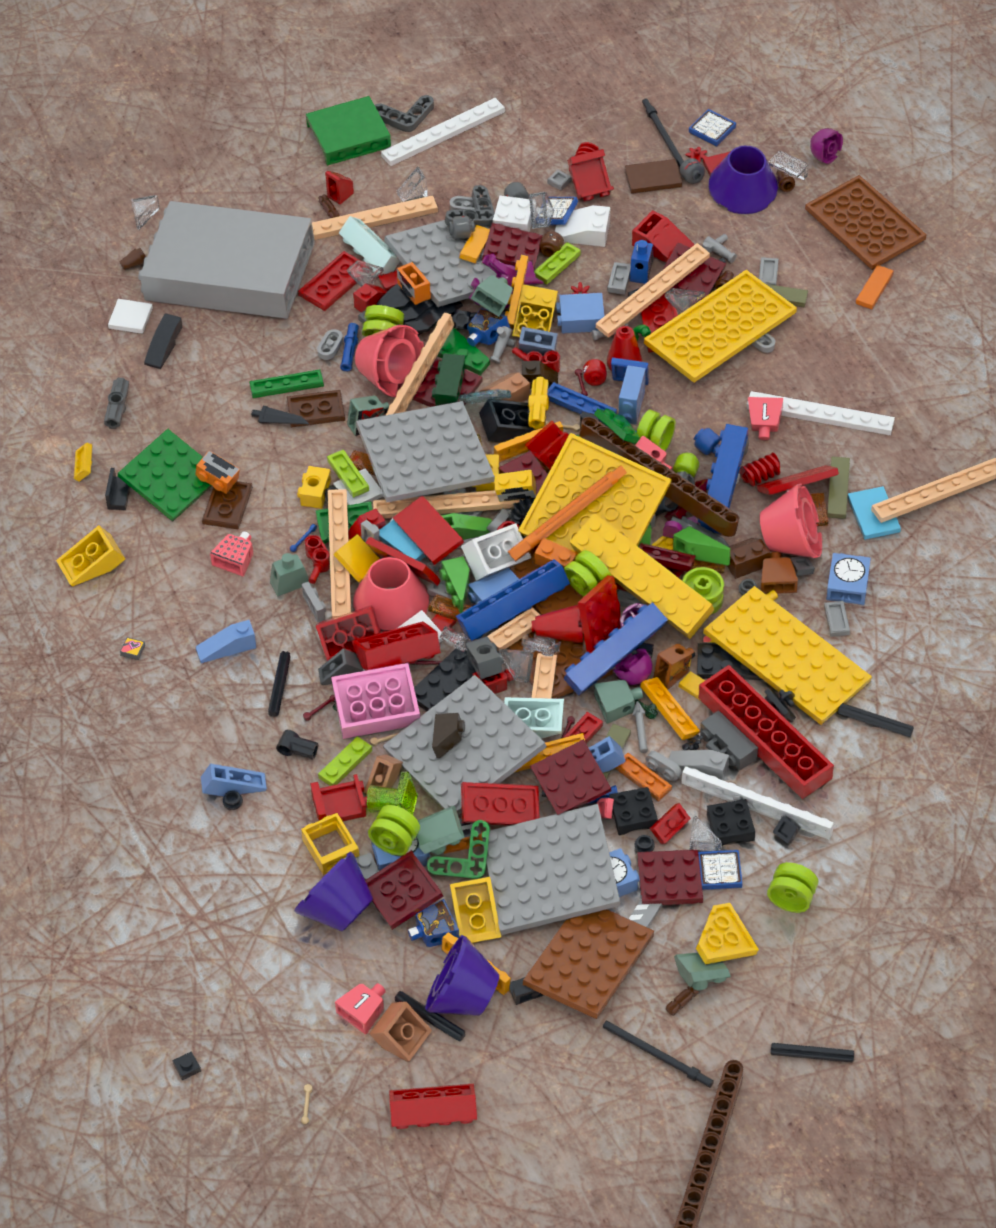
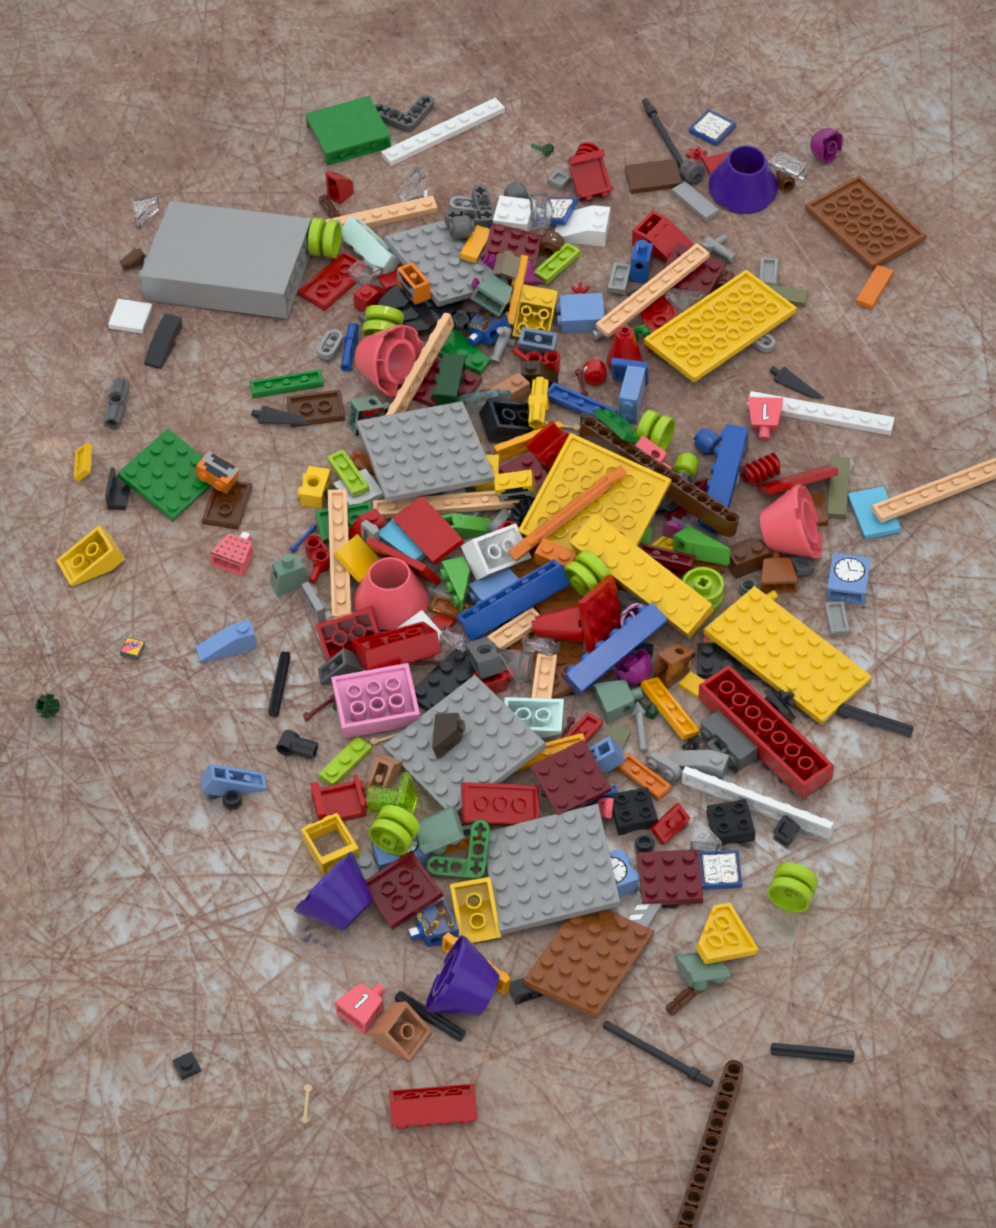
none -> dark green gear [35,693,60,718]
none -> lime wheel [308,218,342,258]
none -> dark tan brick [493,251,521,280]
none -> clear green hand [531,143,554,157]
none -> light grey tile [672,181,719,222]
none -> black bar [770,366,824,398]

